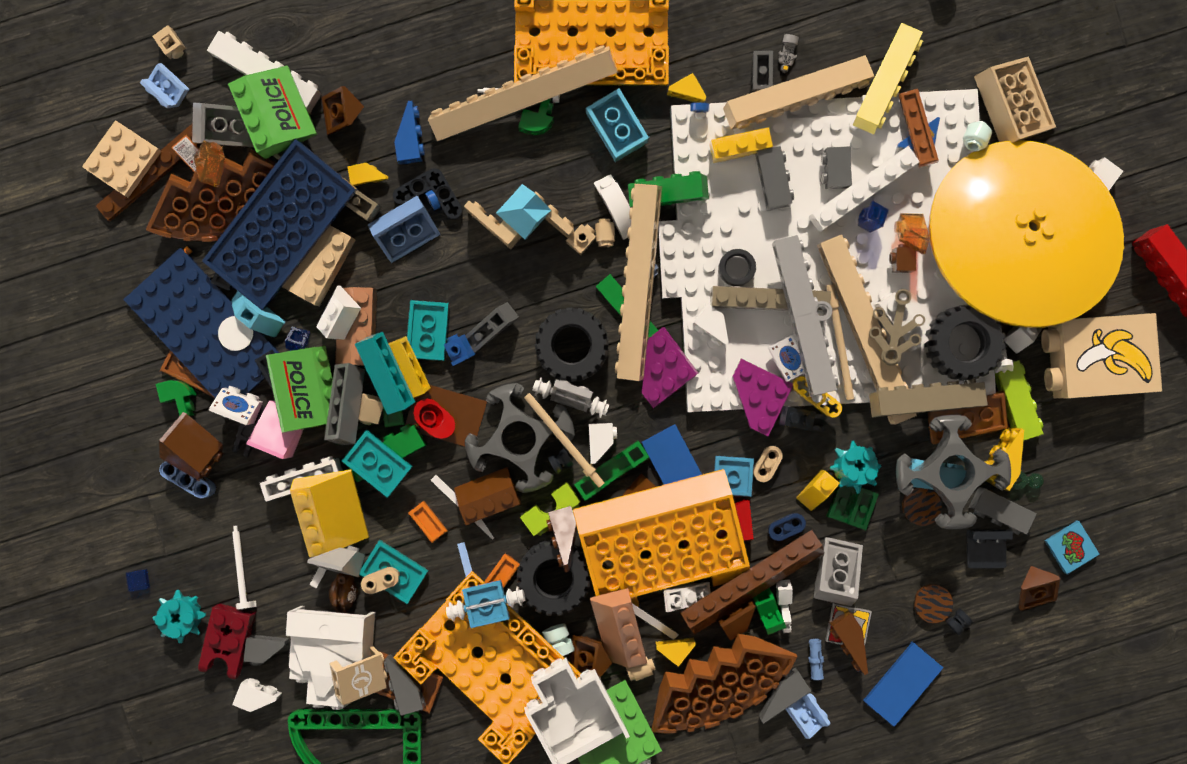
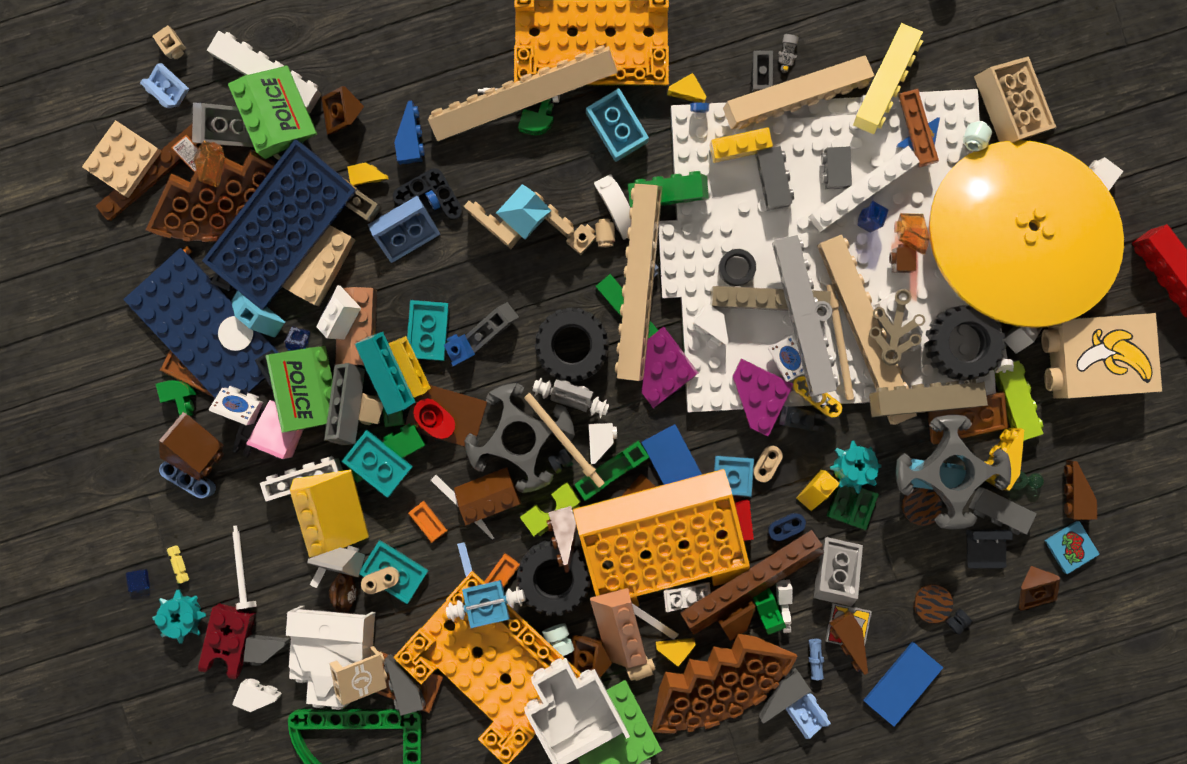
none -> light yellow axle [167,546,189,584]
none -> reddish brown slope [1064,460,1097,520]

